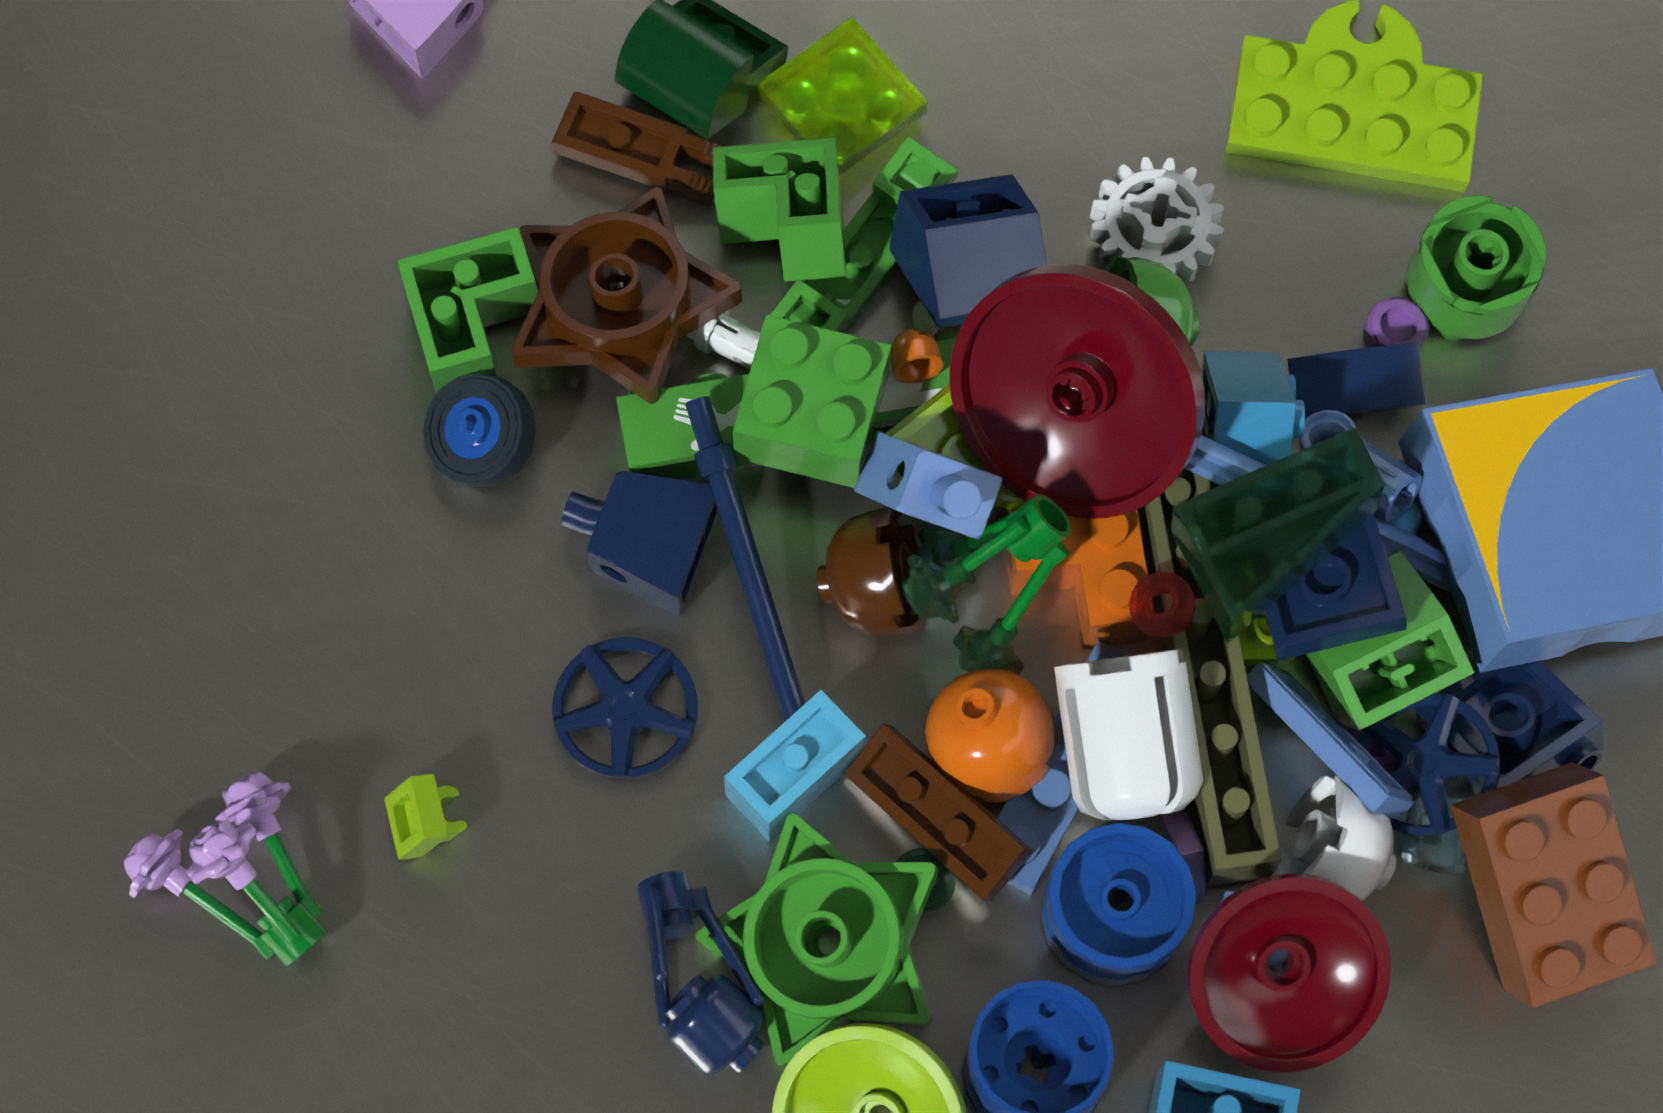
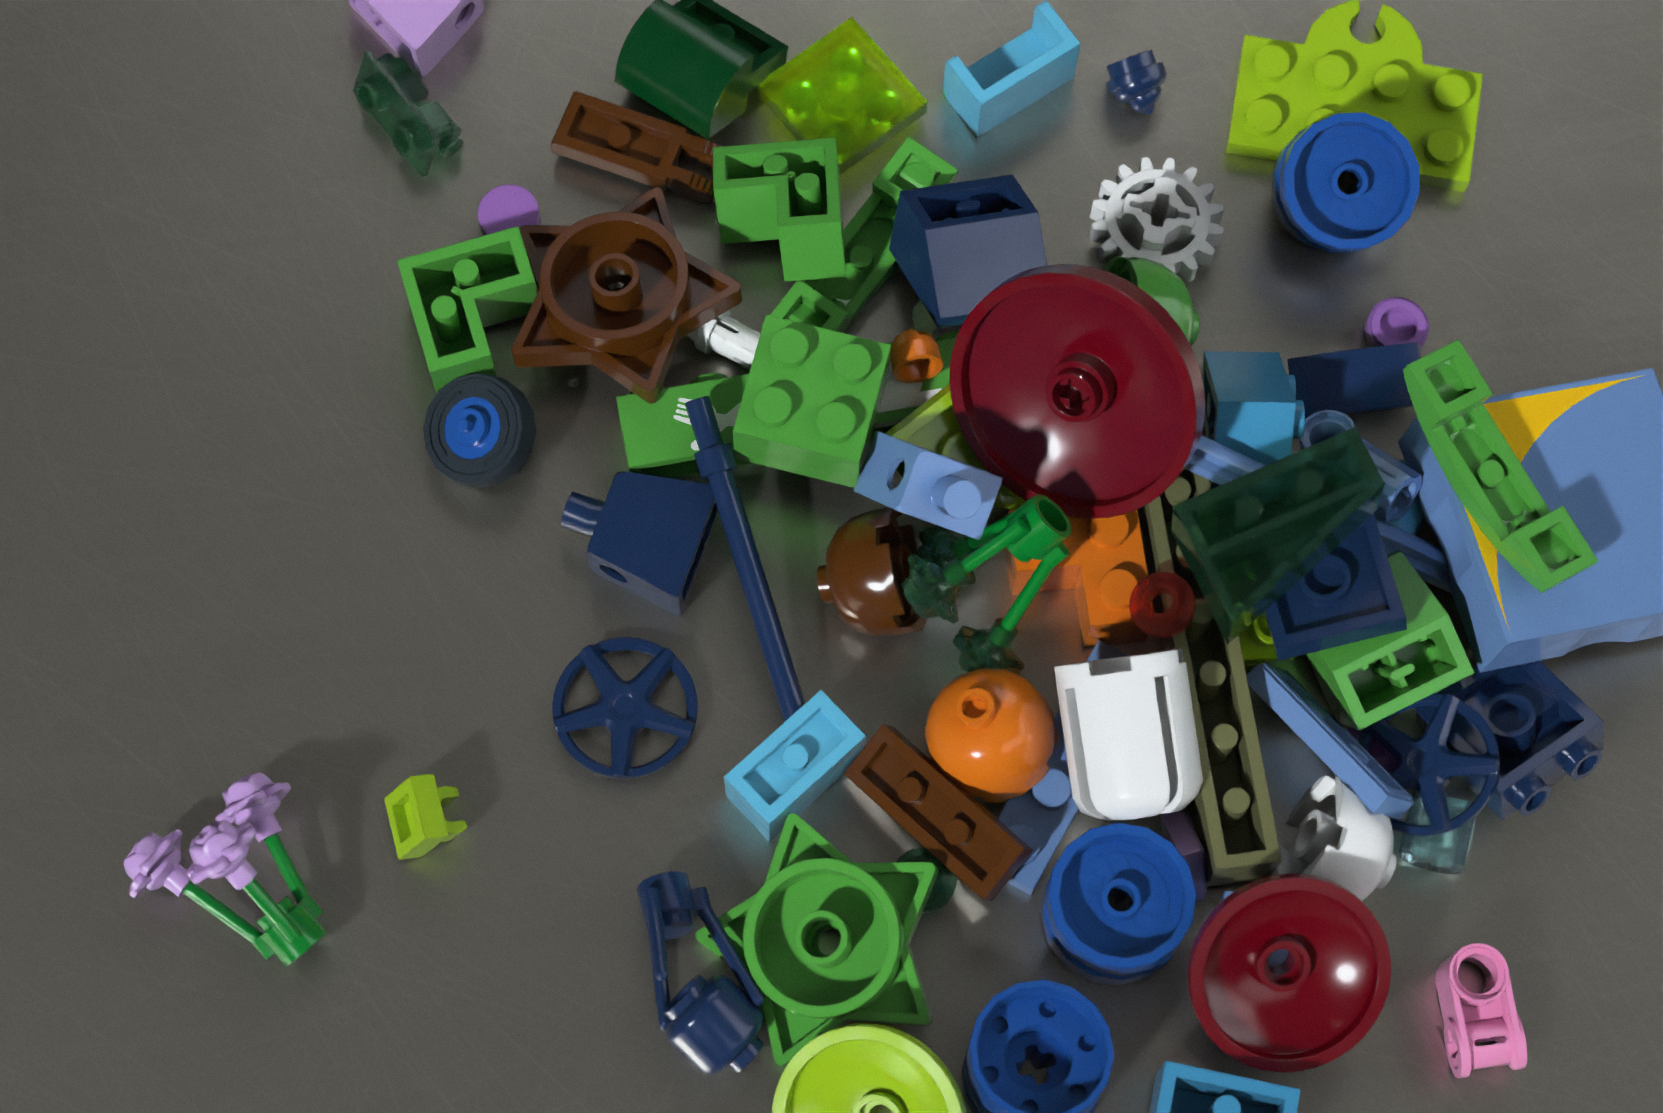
bright green brick [1407,195,1547,341] -> none
dark orange brick [1451,762,1657,1008] -> none
none -> clear green hinge [353,50,463,177]
none -> medium lavender tile [478,184,541,236]
none -> medium azure panel [942,0,1081,138]
none -> dark blue plate [1106,50,1167,115]
none -> blue wheel [1271,113,1420,253]
none -> bright green slope [1403,339,1599,593]
none -> bright pink piece [1435,943,1527,1079]

